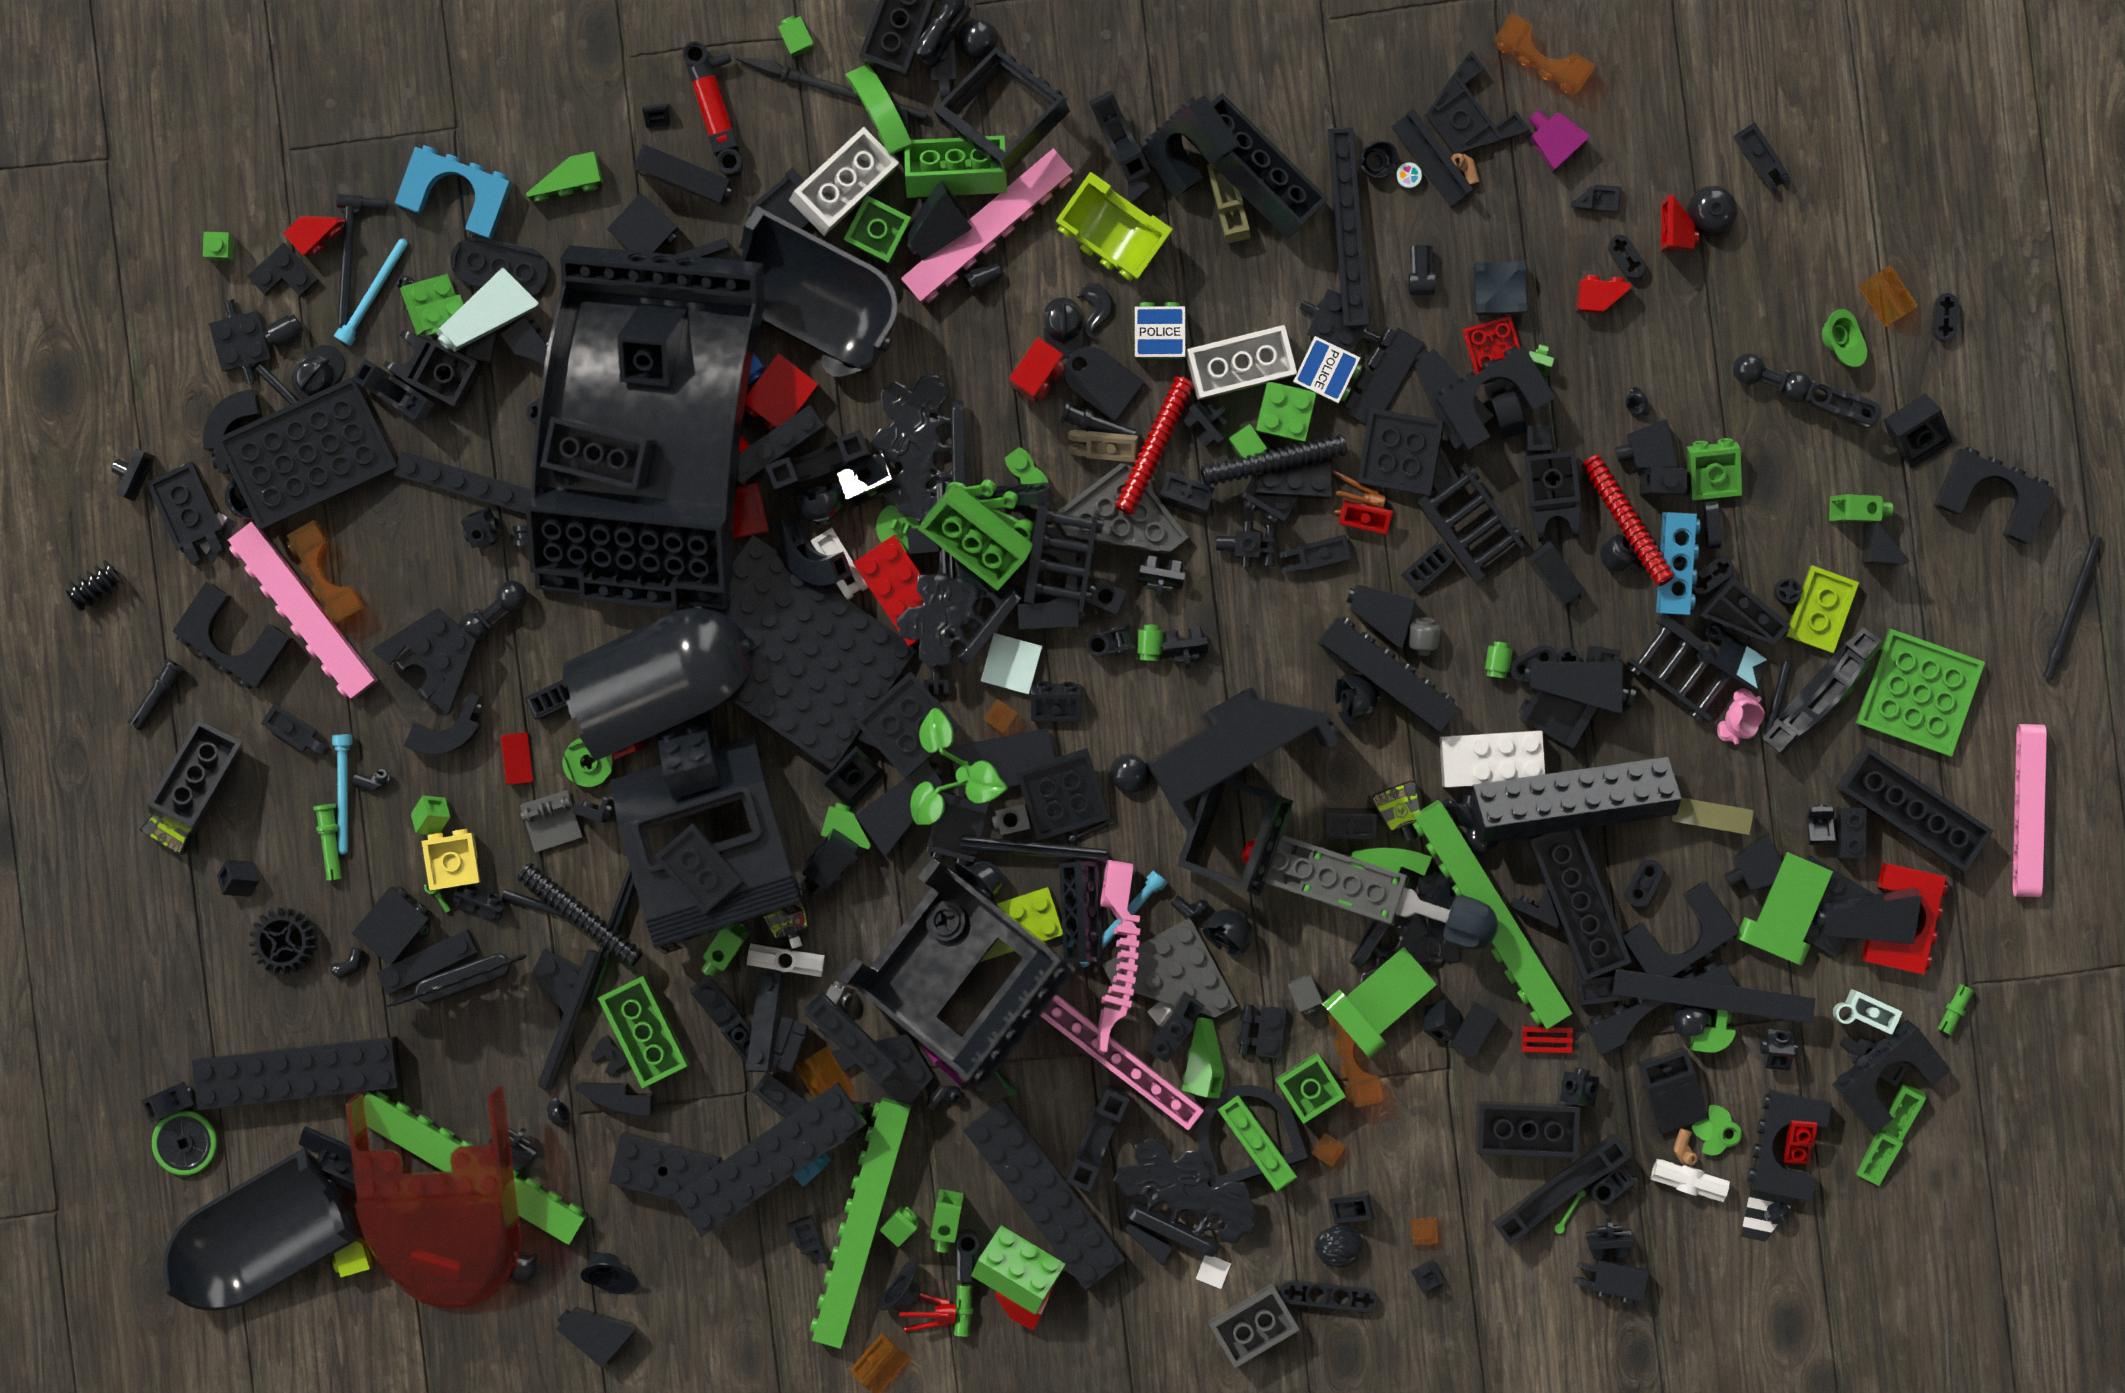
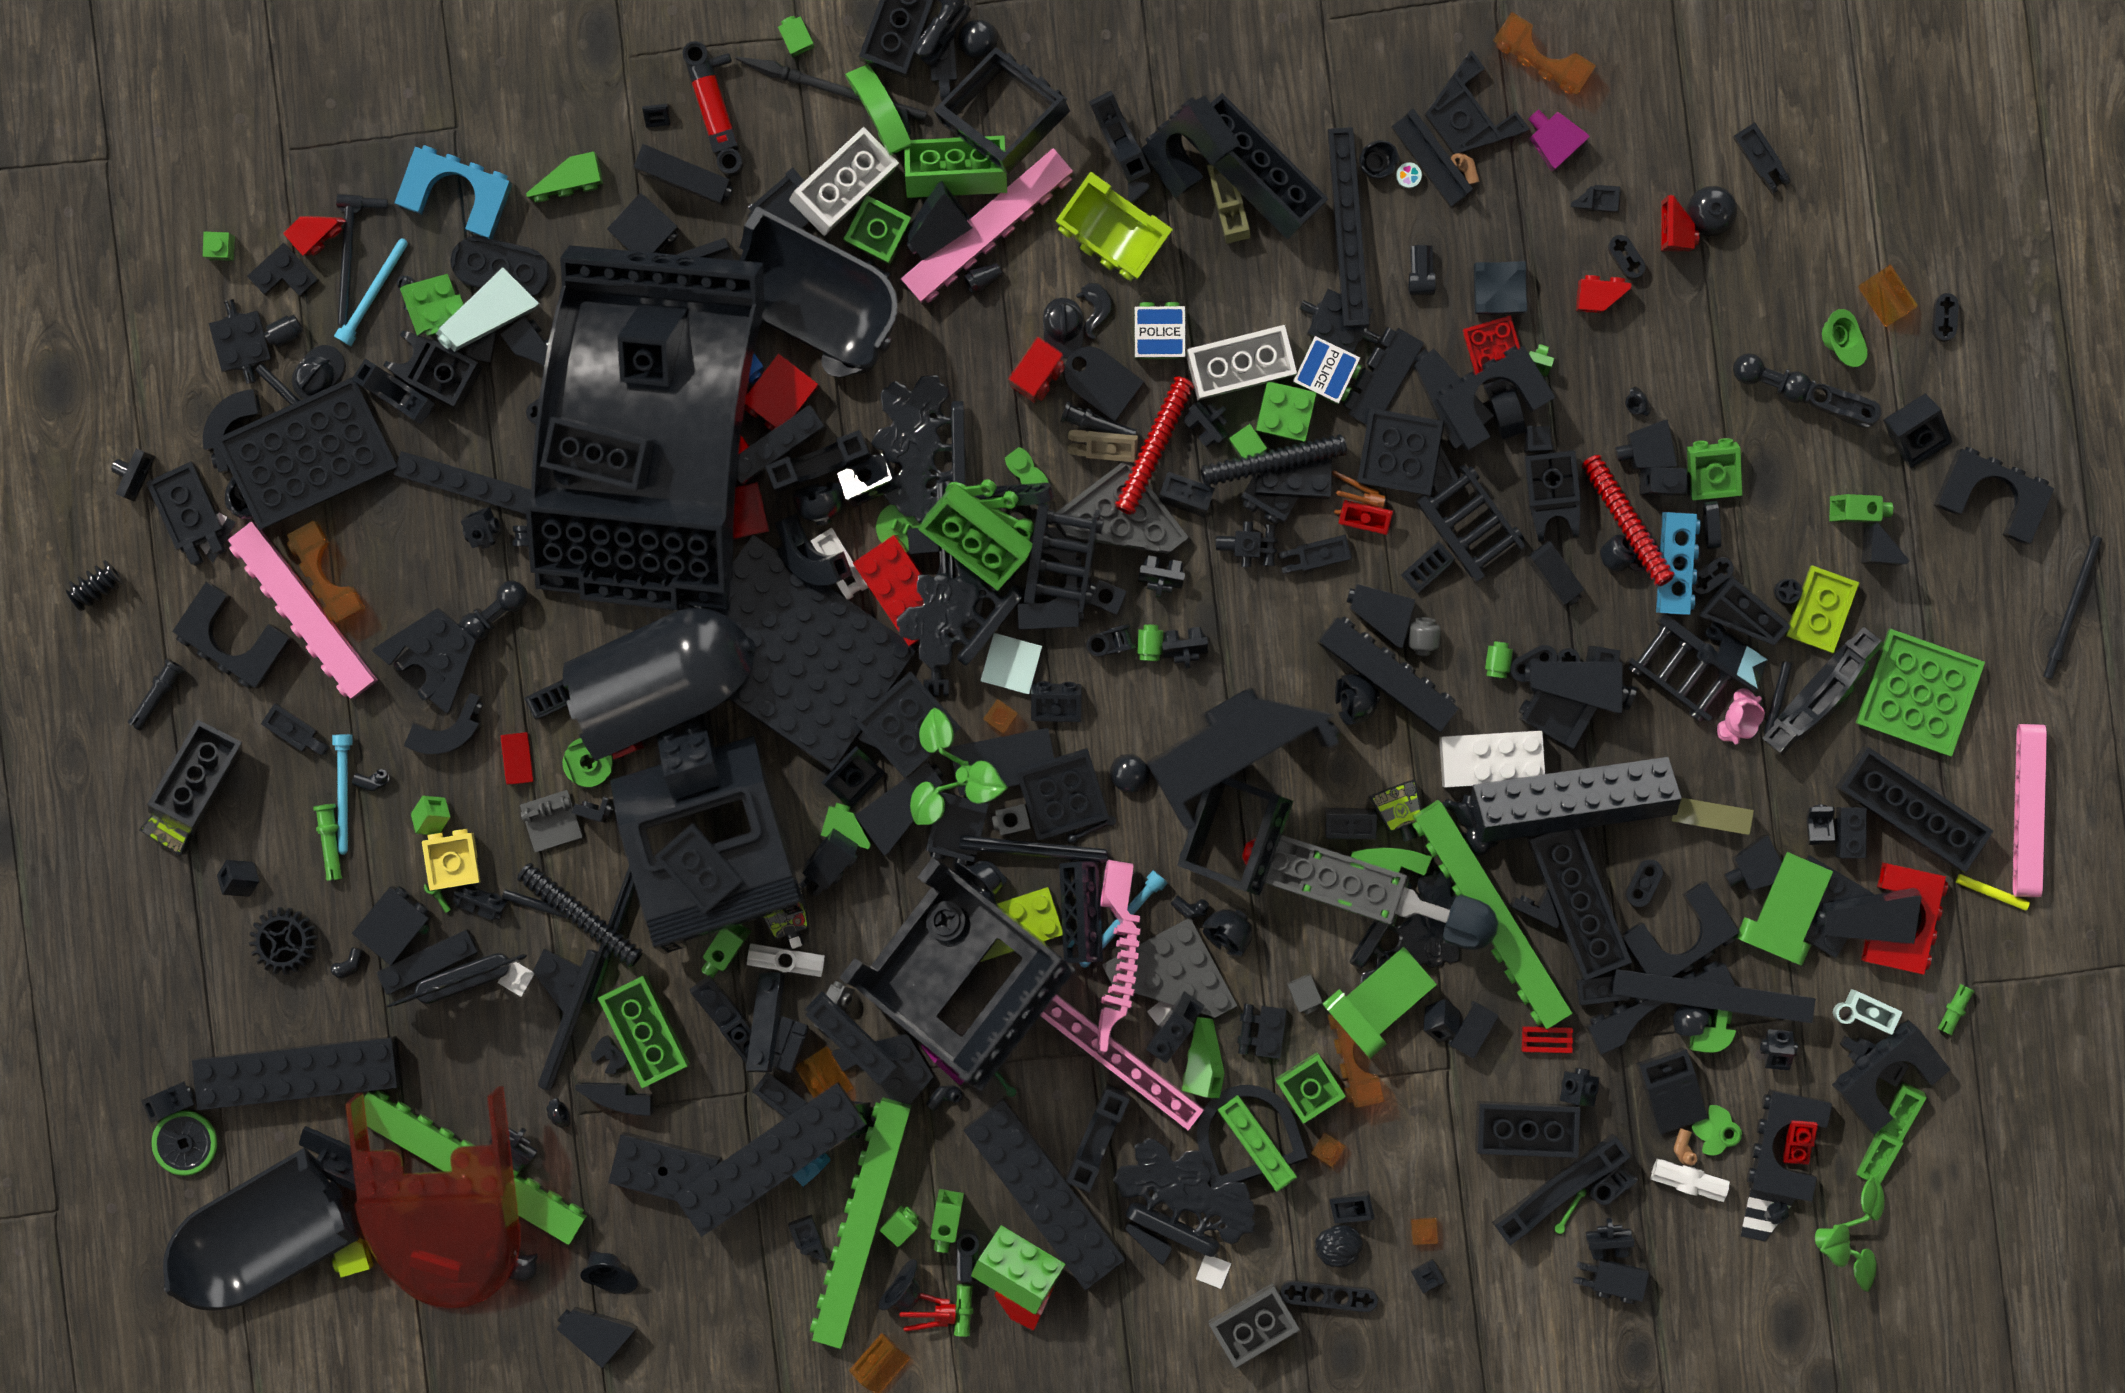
none -> white sticker [498,962,534,997]
none -> bright green plant [1815,1175,1885,1292]
none -> neon yellow bar [1956,874,2030,911]

